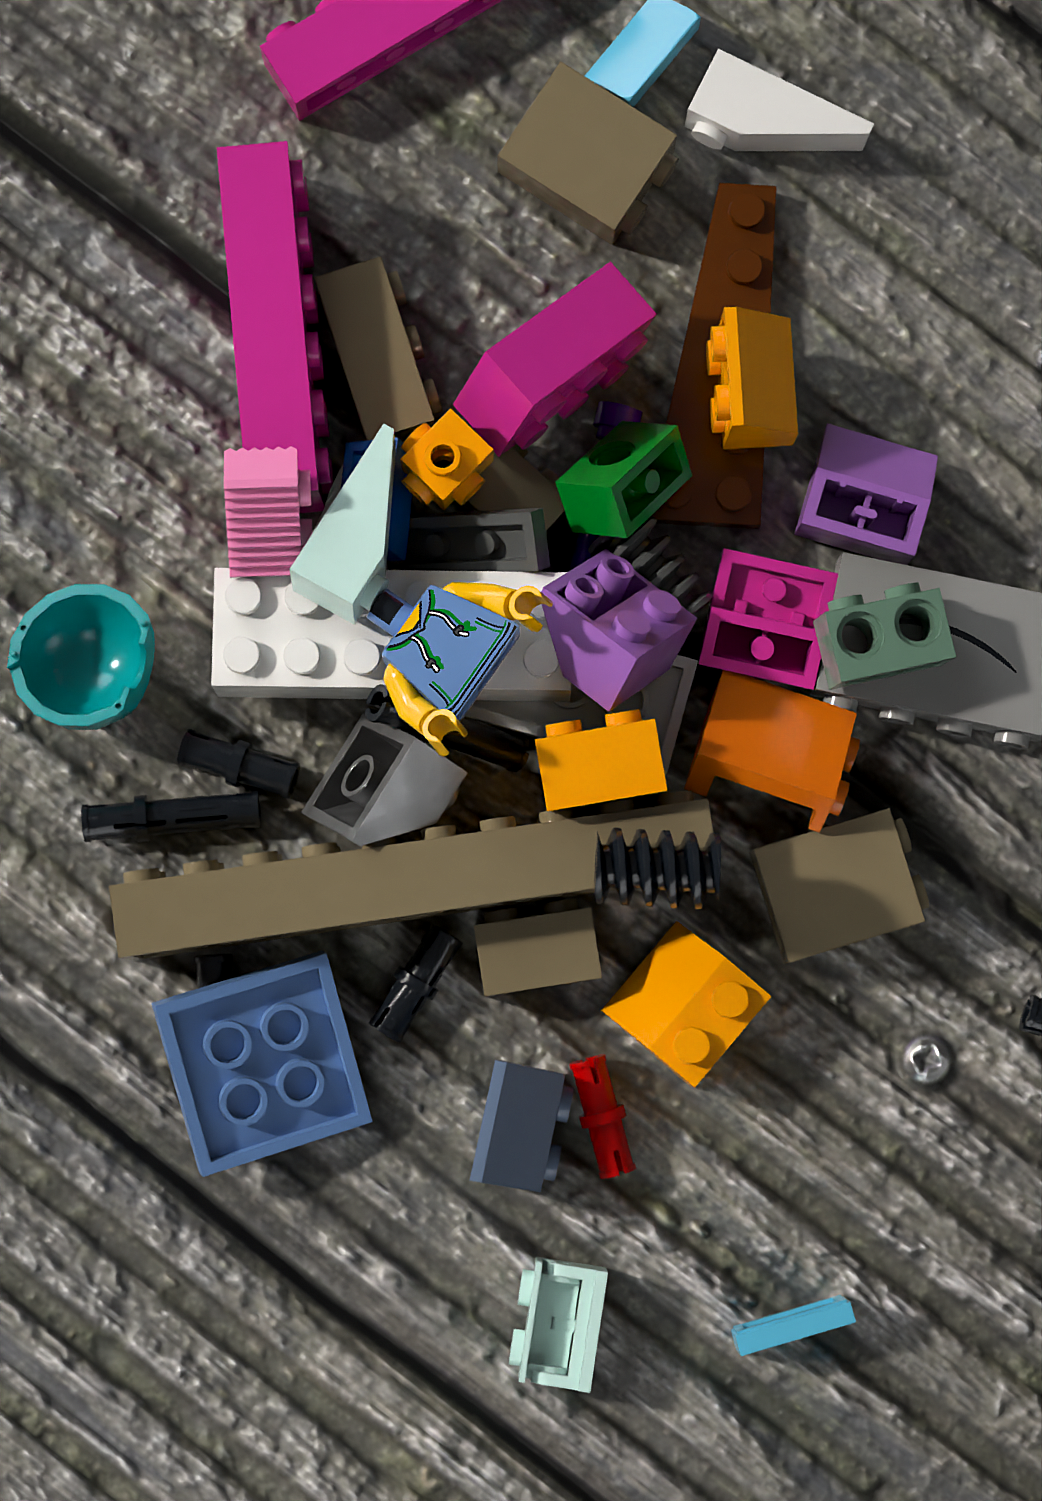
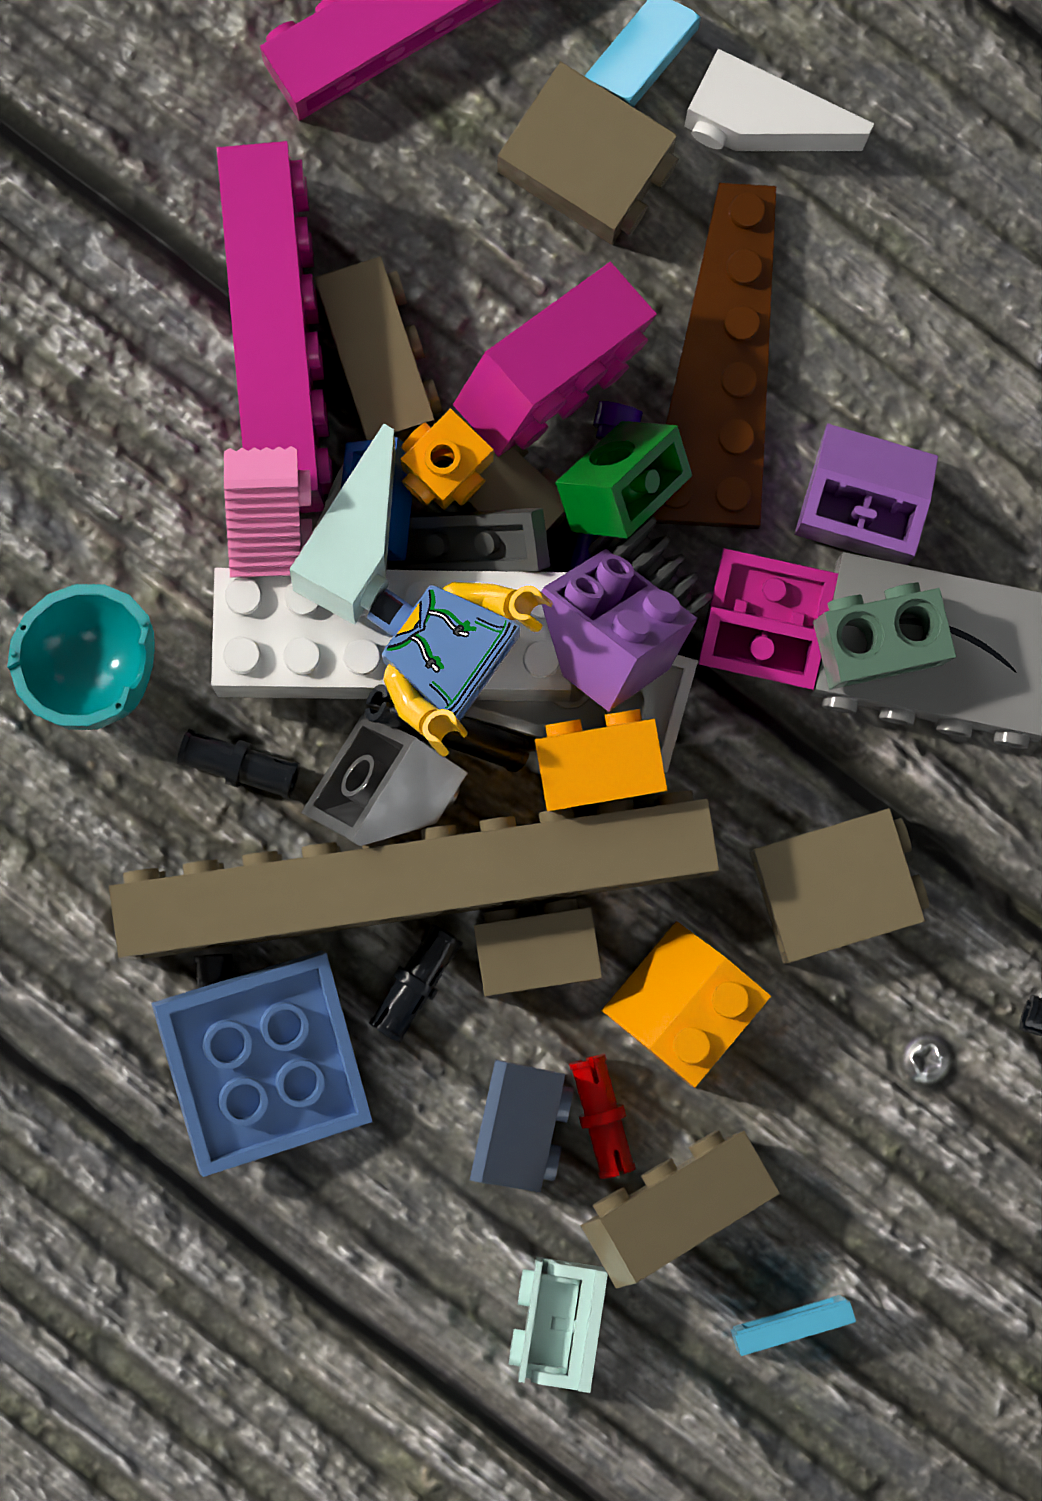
black pin [81,790,261,843] -> none
black piece [594,828,721,910] -> none
orange panel [684,670,860,833] -> none
light orange slope [706,307,798,449] -> none
none -> dark tan brick [580,1130,780,1289]

